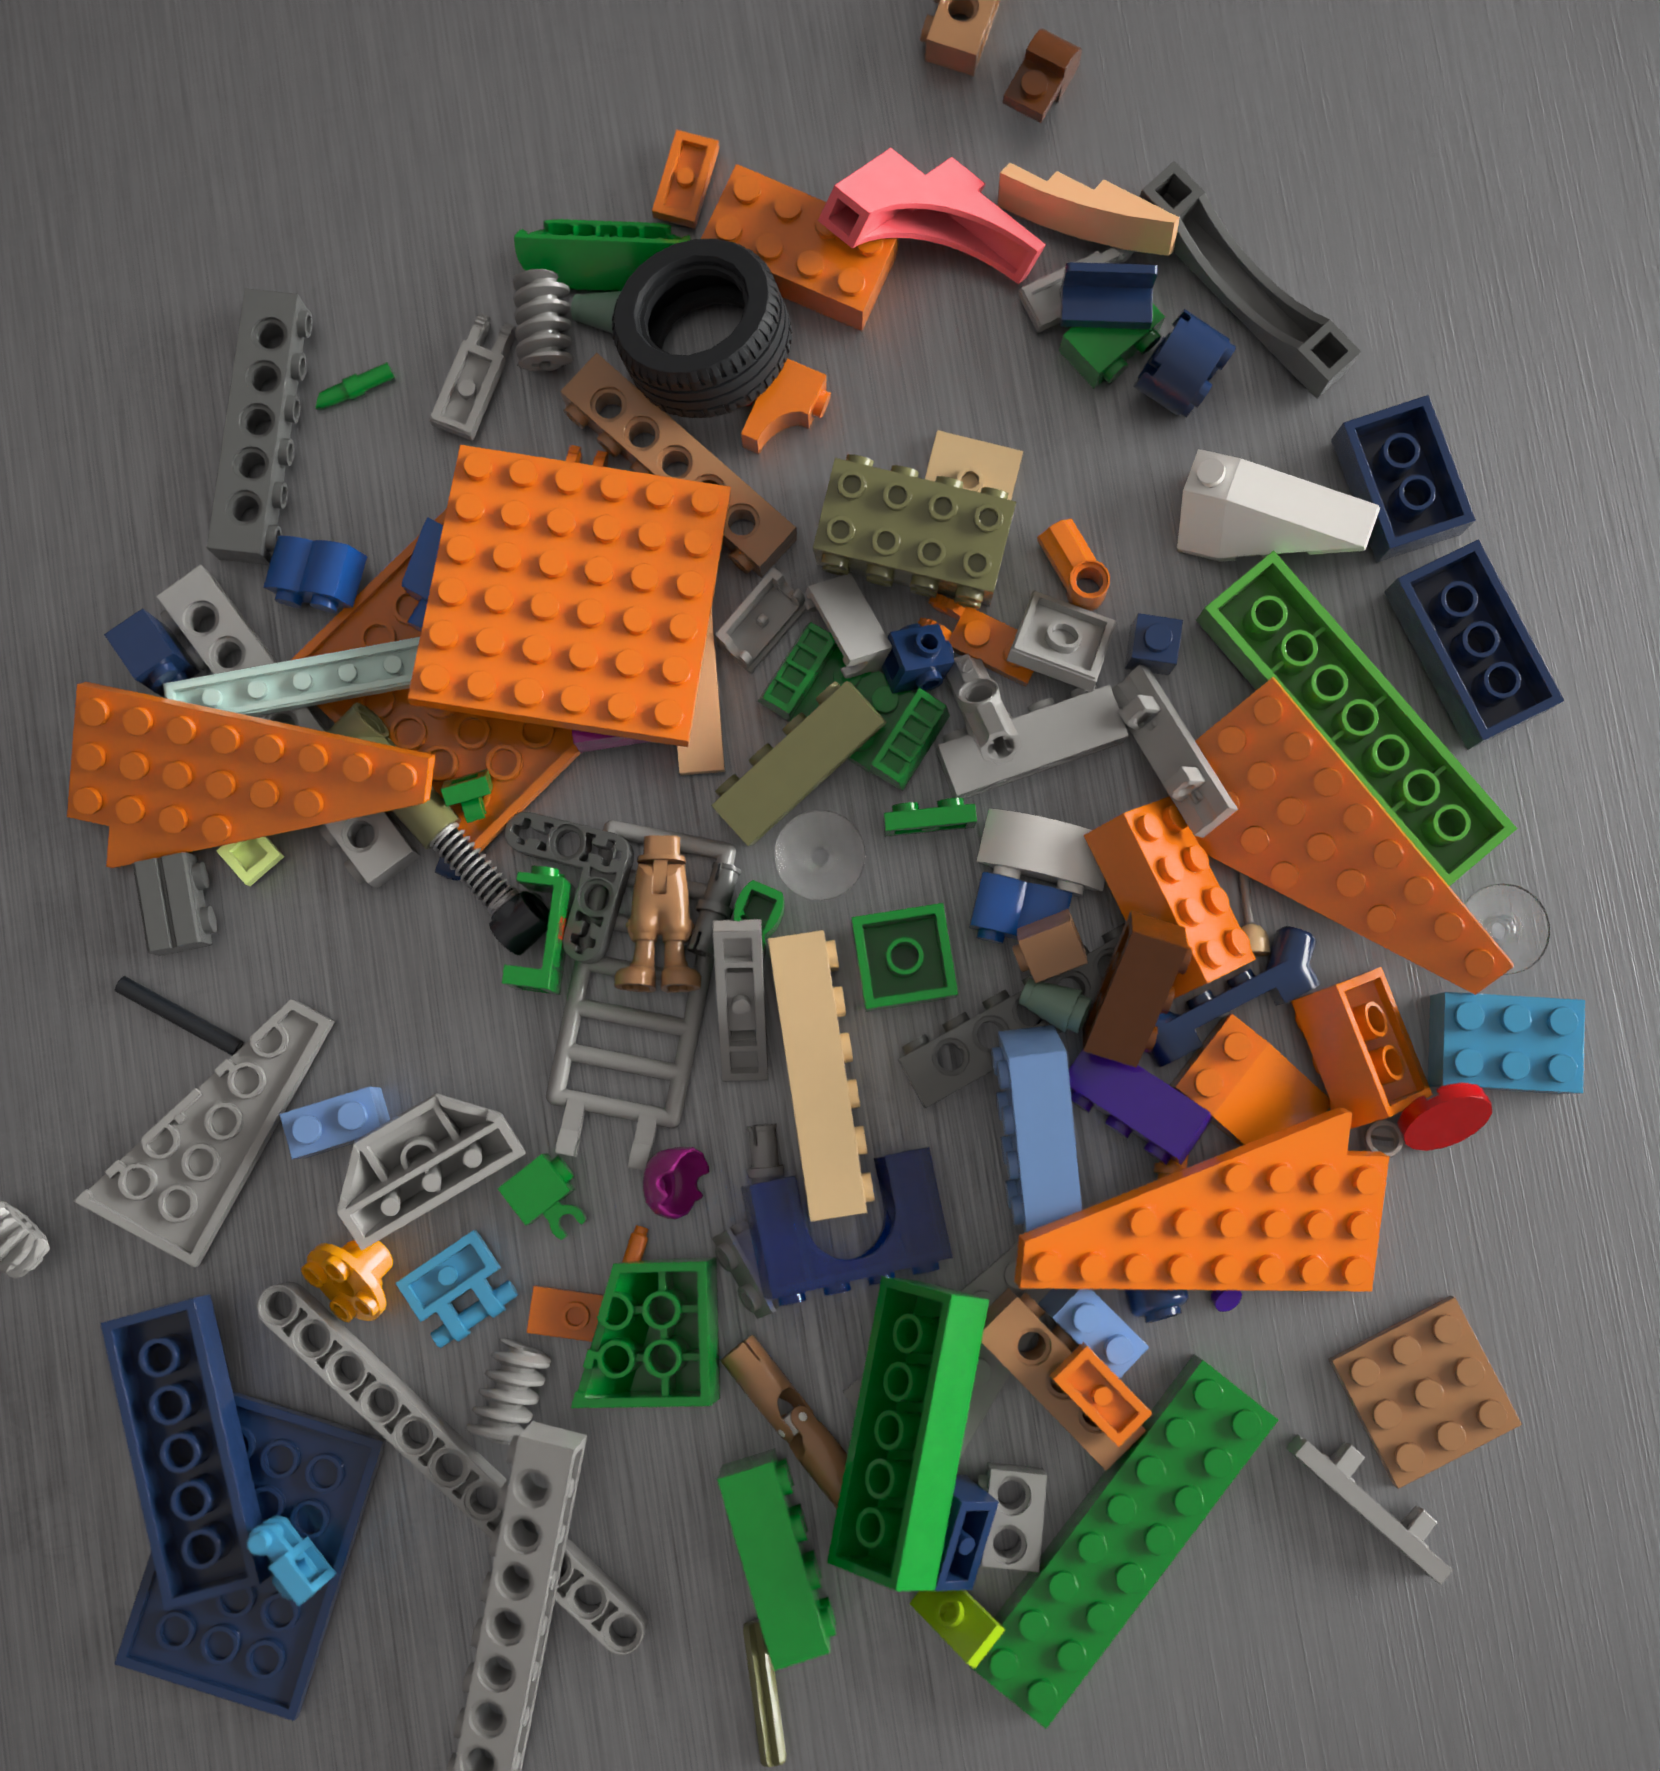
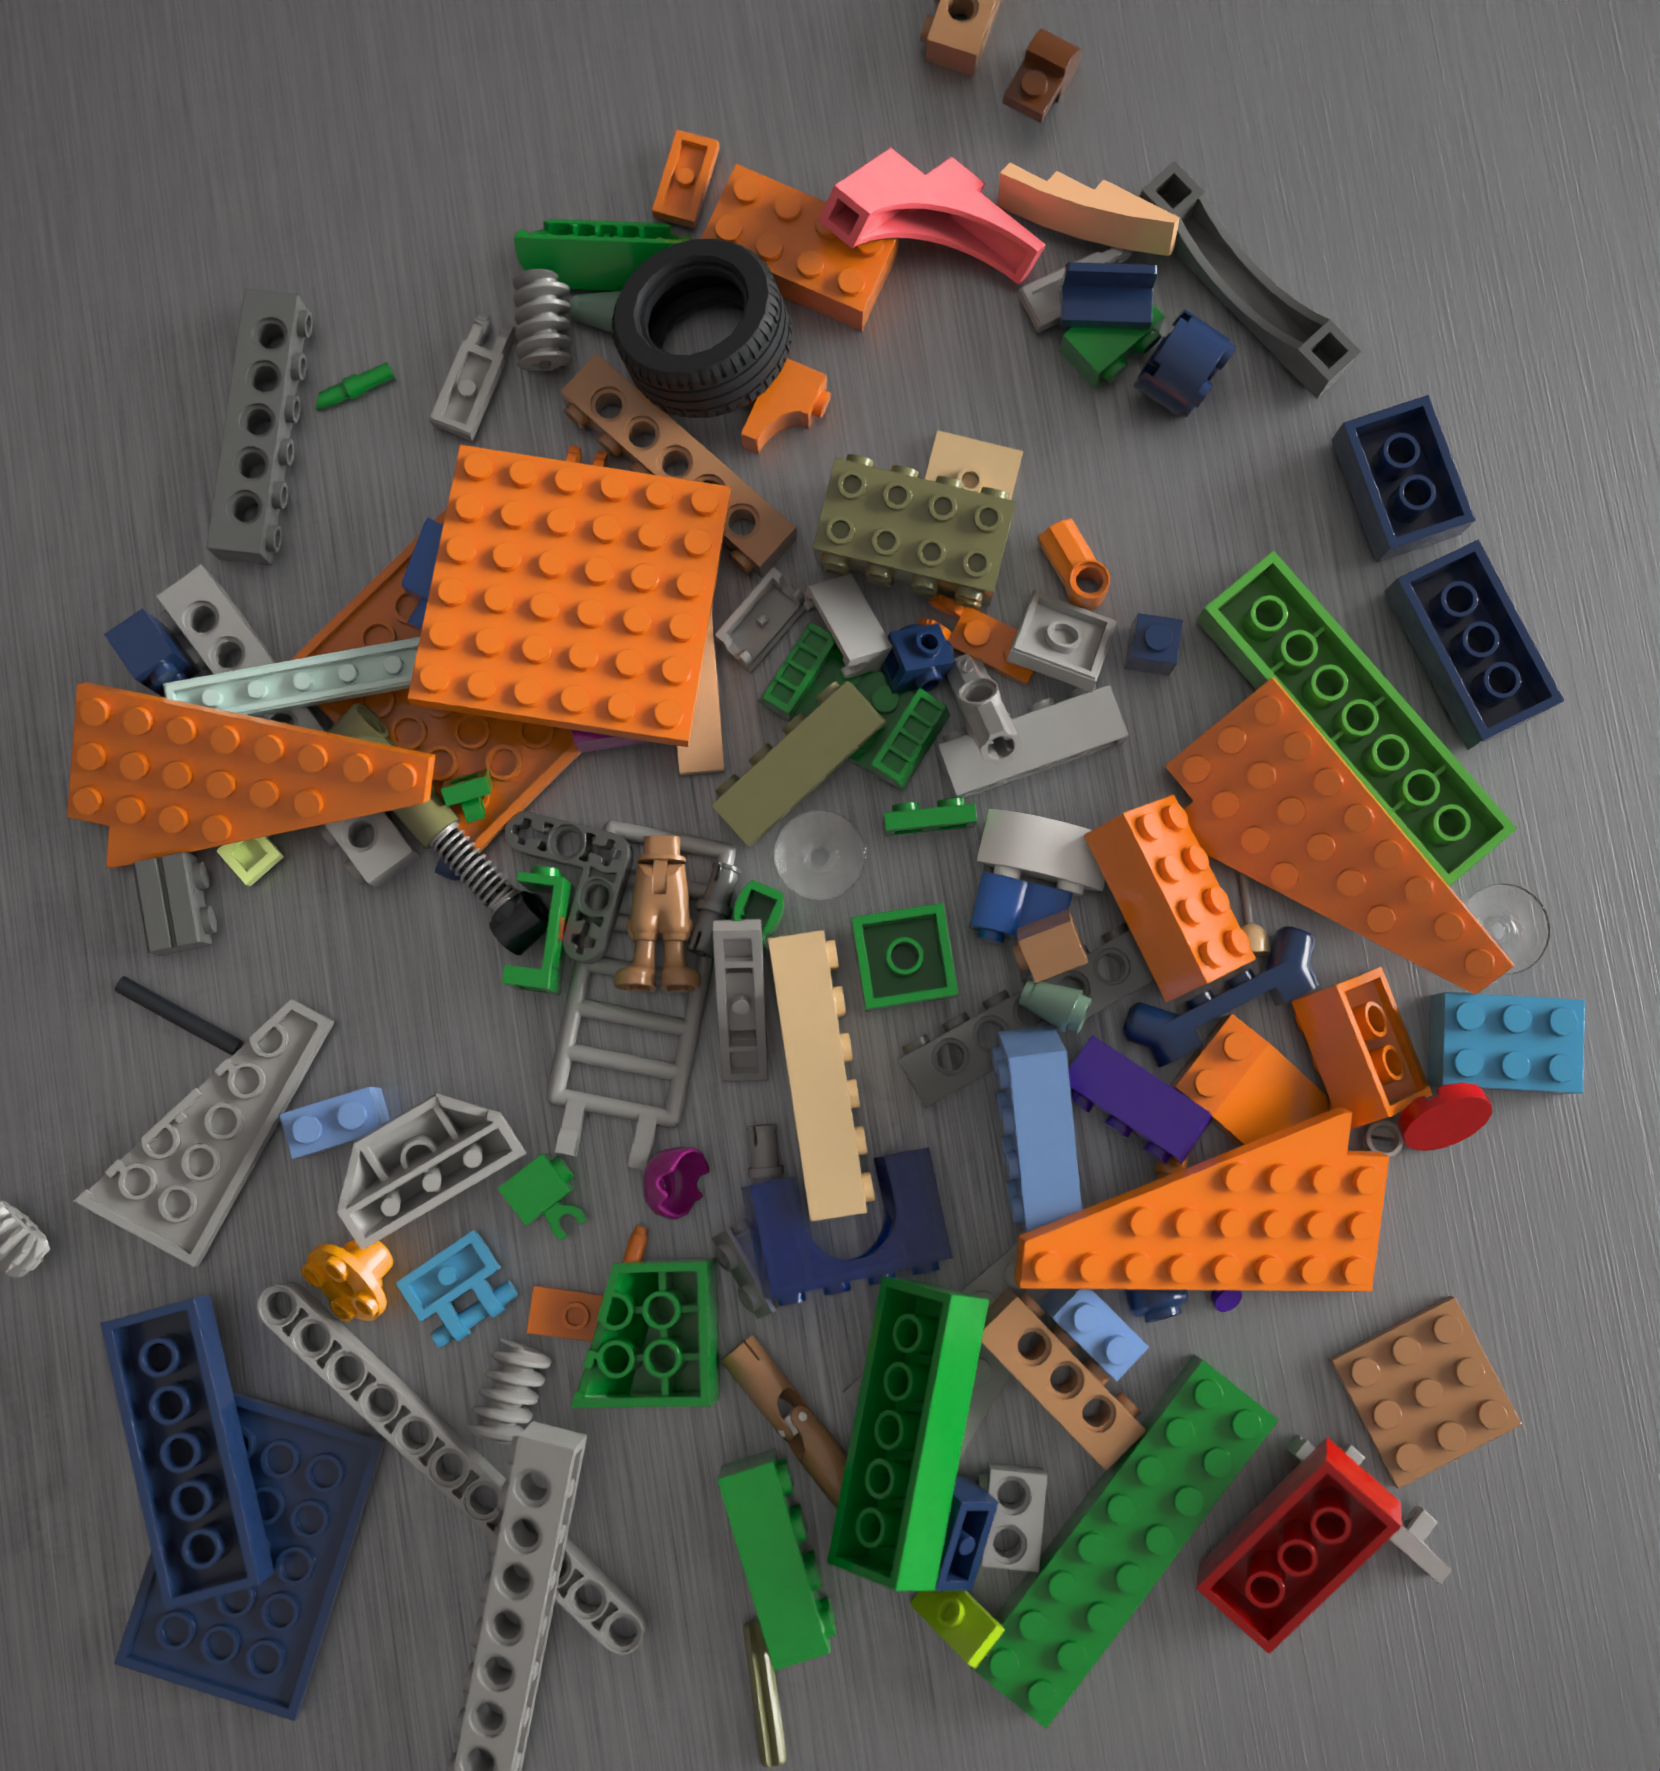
dark azure plate [247,1516,337,1606] -> none
blue brick [263,536,368,613] -> none
orange plate [1049,1342,1153,1447] -> none
reddish brown brick [1082,910,1192,1068] -> none
light grey hinge [1112,665,1238,838] -> none
white wedge [1177,449,1380,562] -> none
none -> red brick [1196,1437,1402,1654]

